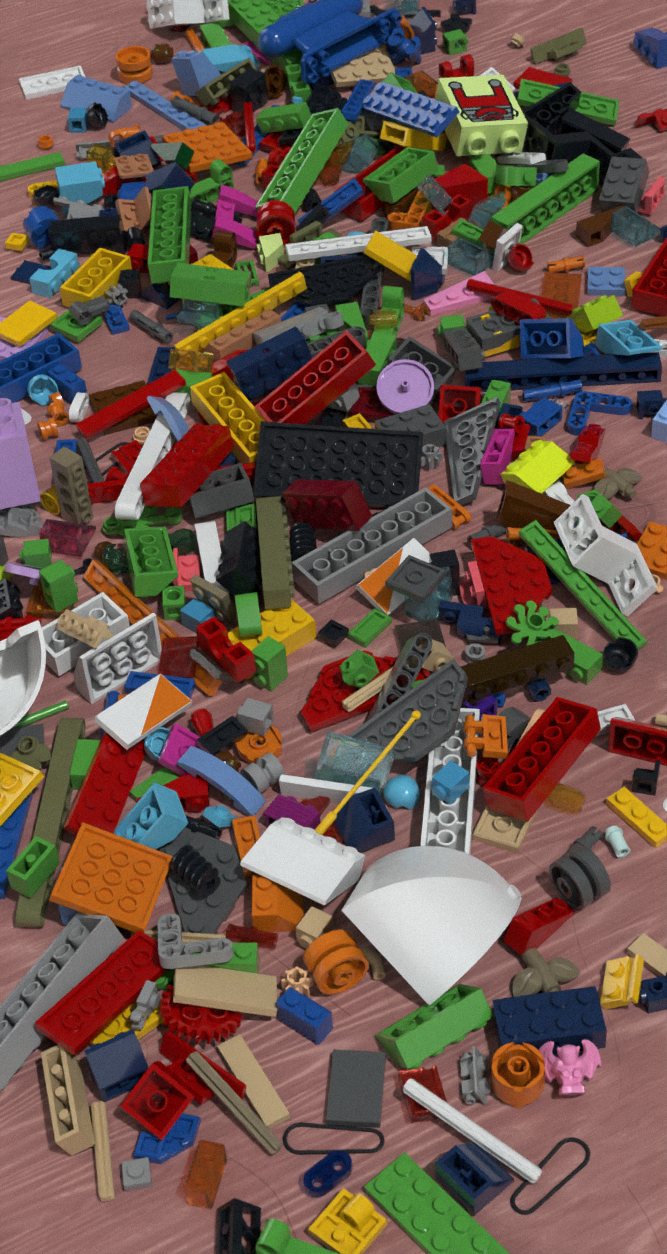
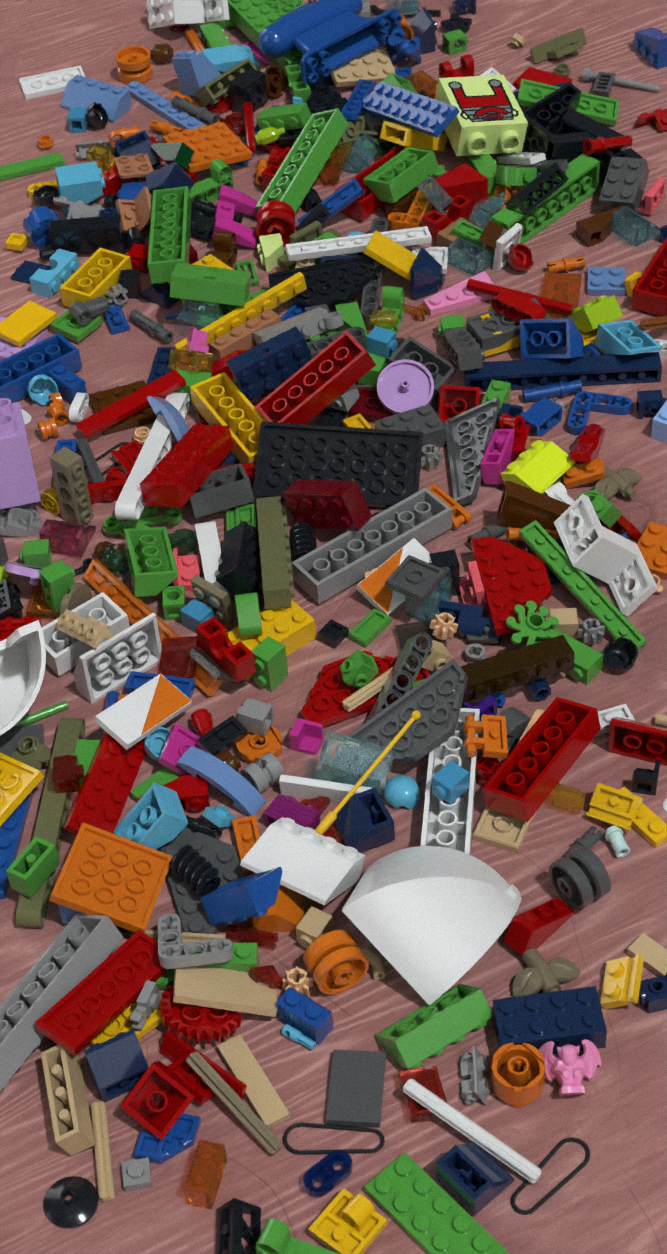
none -> black dish [43,1176,99,1229]
none -> clear red brick [52,755,84,793]
none -> dark tan tile [60,583,92,615]
none -> orange pin [150,119,184,135]
none -> dark pink panel [185,327,209,355]
none -> blue slope [200,867,283,926]
none -> clear red tile [248,965,284,989]
none -> lime plant [254,127,286,146]
none -> medium azure pin [281,1024,316,1050]
none -> dark pink panel [289,718,324,755]
none -> dark azure brick [366,326,398,359]
none -> light nougat gear [429,612,458,640]
none -> black fence [505,162,569,216]
none -> light grey gear [577,618,605,645]
none -> light grey piece [582,67,660,92]
none -> red pin [583,135,633,155]
none -> yellow plate [586,783,643,831]
none -> dark grey slope [592,72,615,98]

